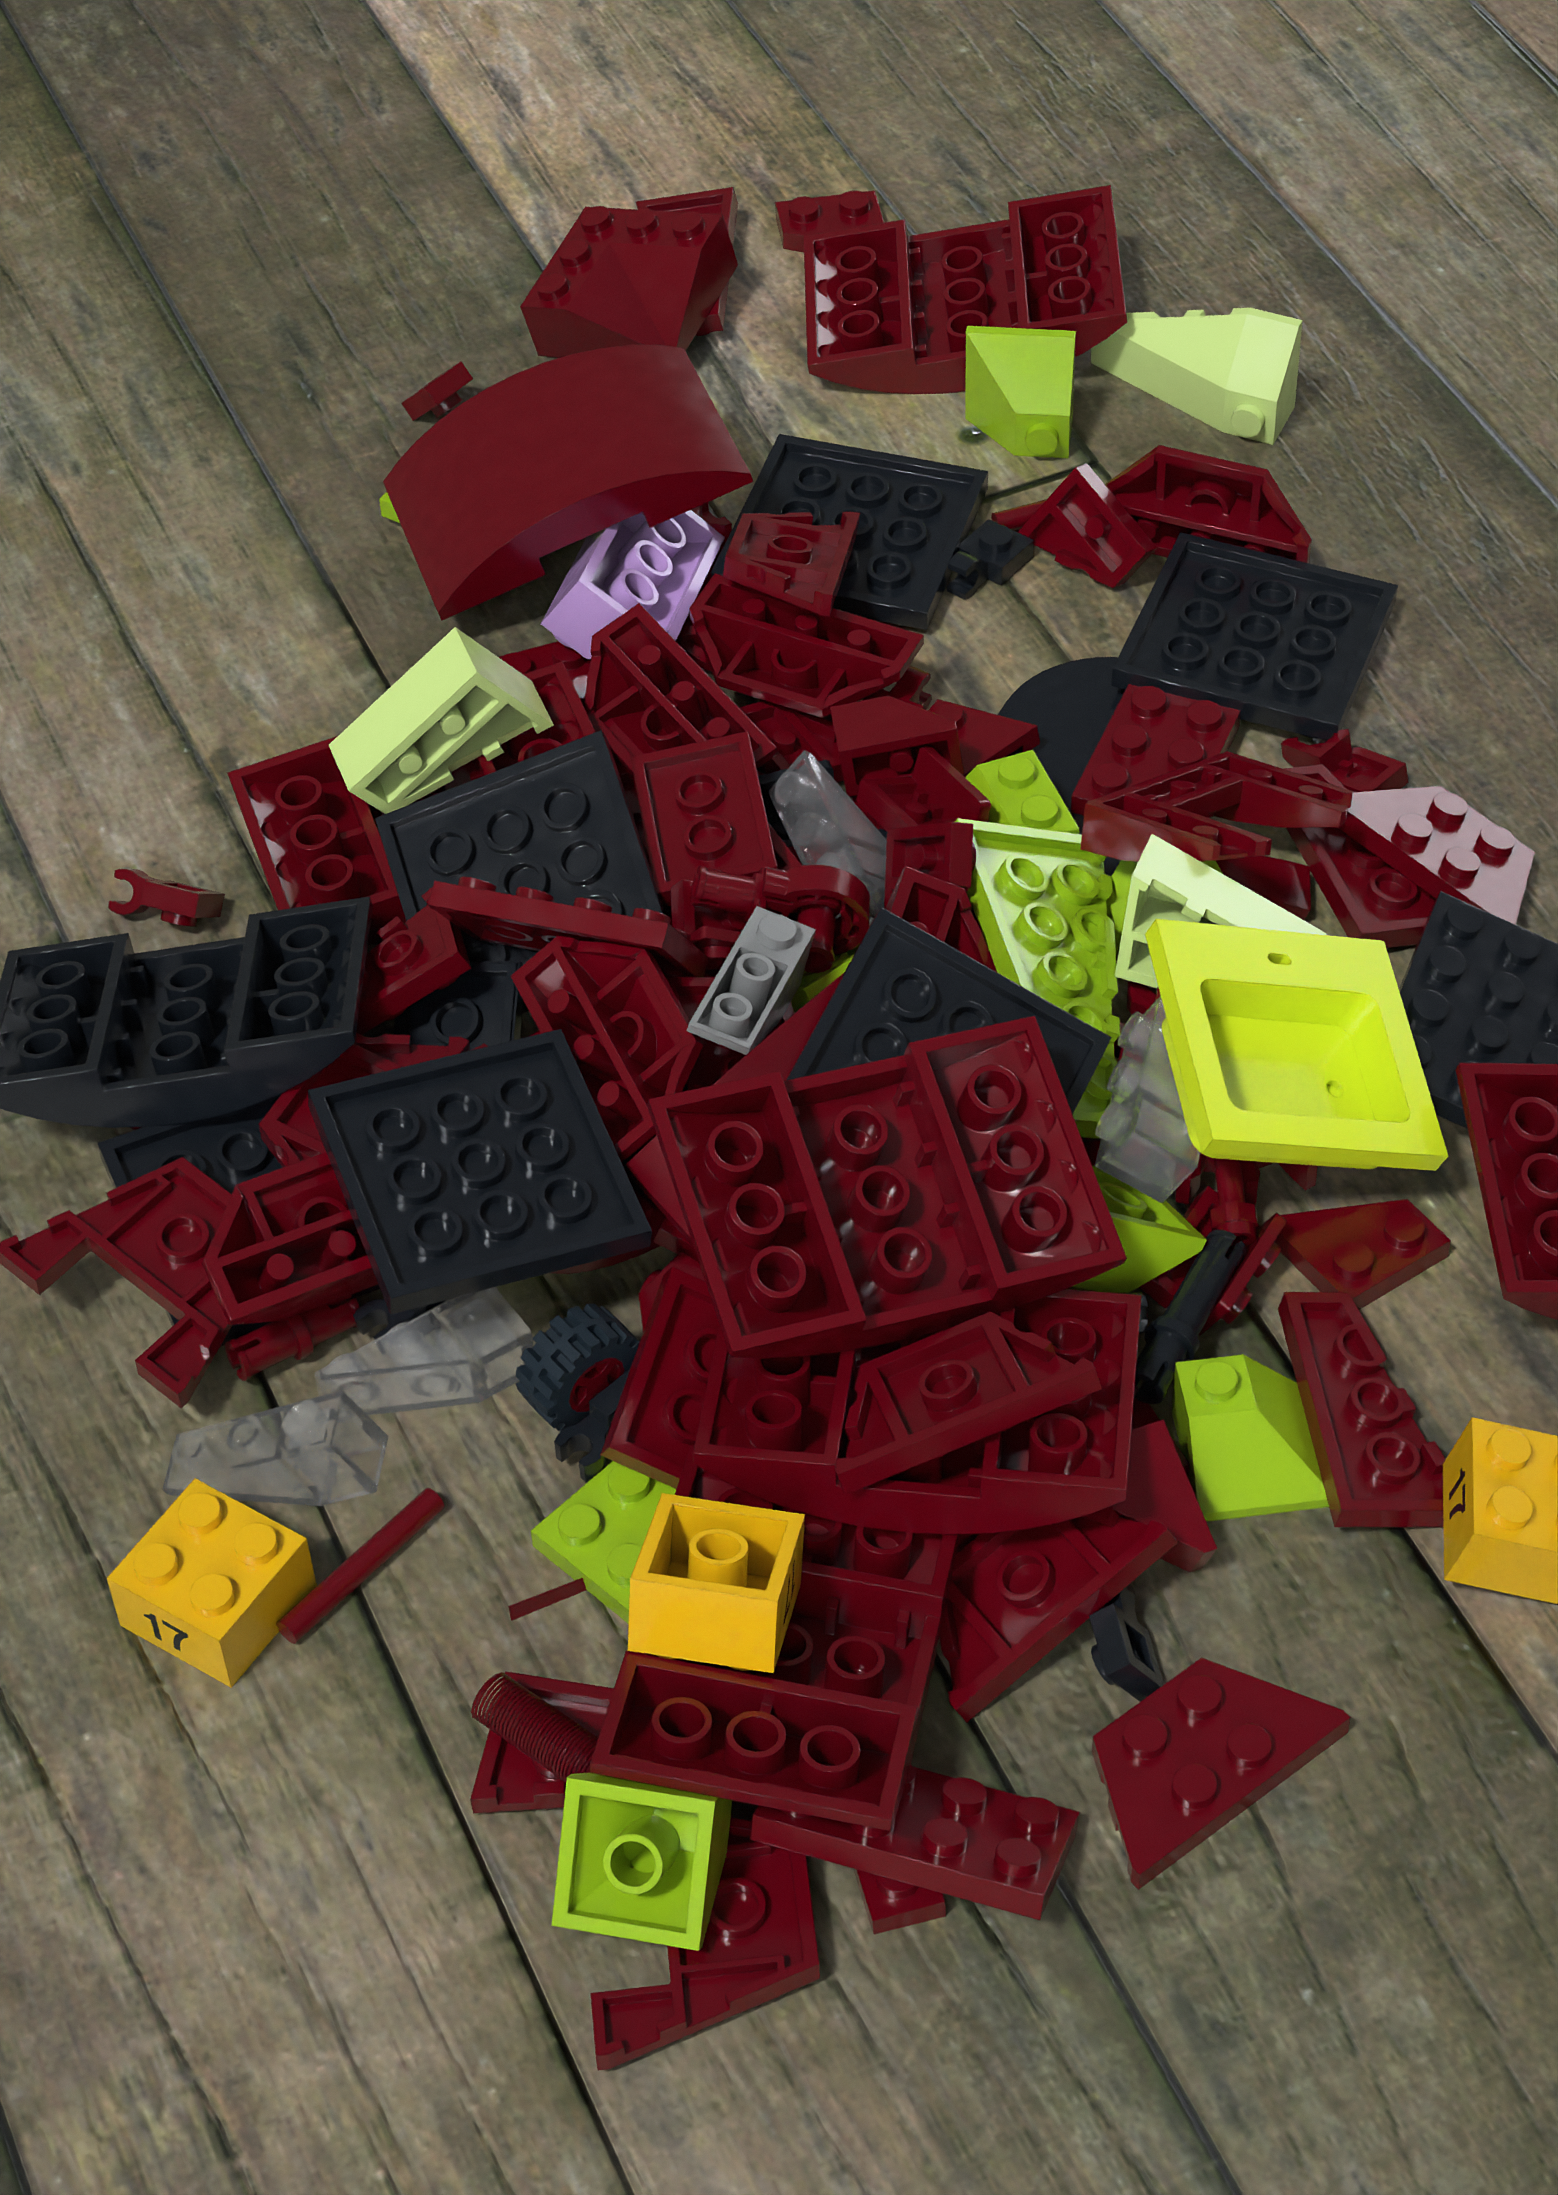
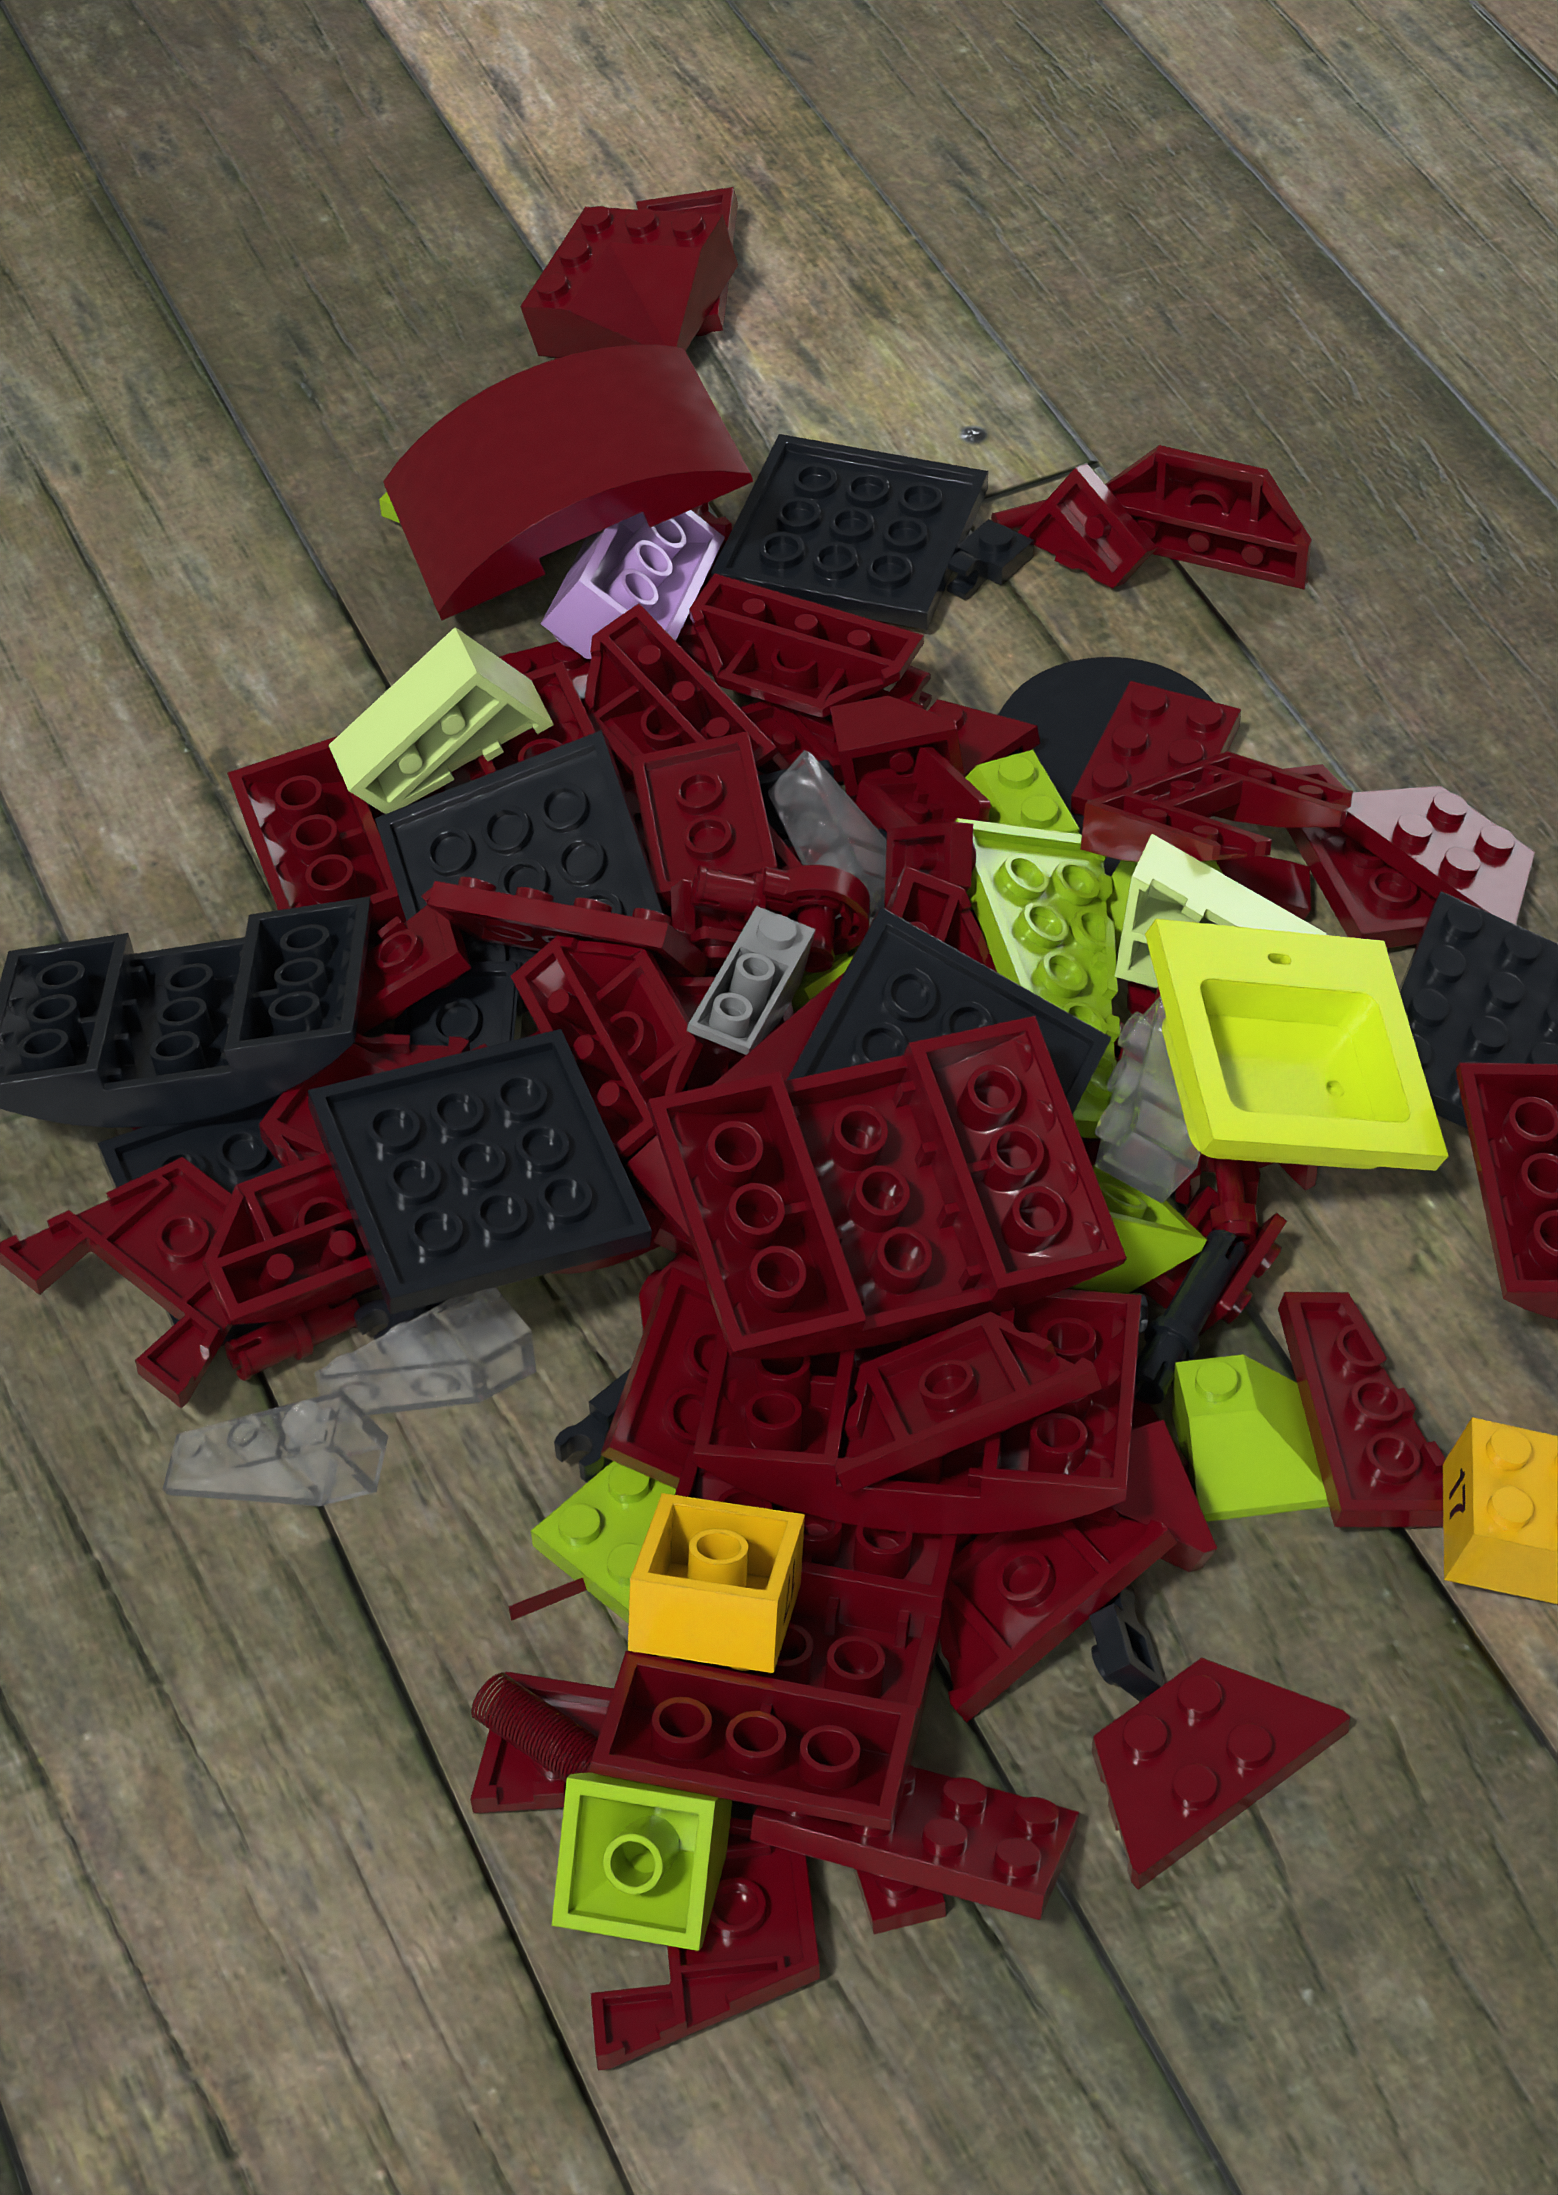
yellow brick [106,1478,317,1688] -> none
dark red plate [108,869,225,927] -> none
dark red bar [276,1488,445,1644] -> none
dark red plate [401,361,473,421] -> none
black wheel [515,1304,640,1432] -> none
dark red wing [723,512,860,617] -> none
dark red wing [775,190,884,252] -> none
dark red slope [804,185,1127,394] -> none
lime slope [965,326,1076,459] -> none
yellowish green wedge [1091,308,1302,445] -> none
black plate [1111,532,1398,741] -> none
dark red wing [1266,1199,1451,1310] -> none
dark red slope [1281,729,1408,792] -> none

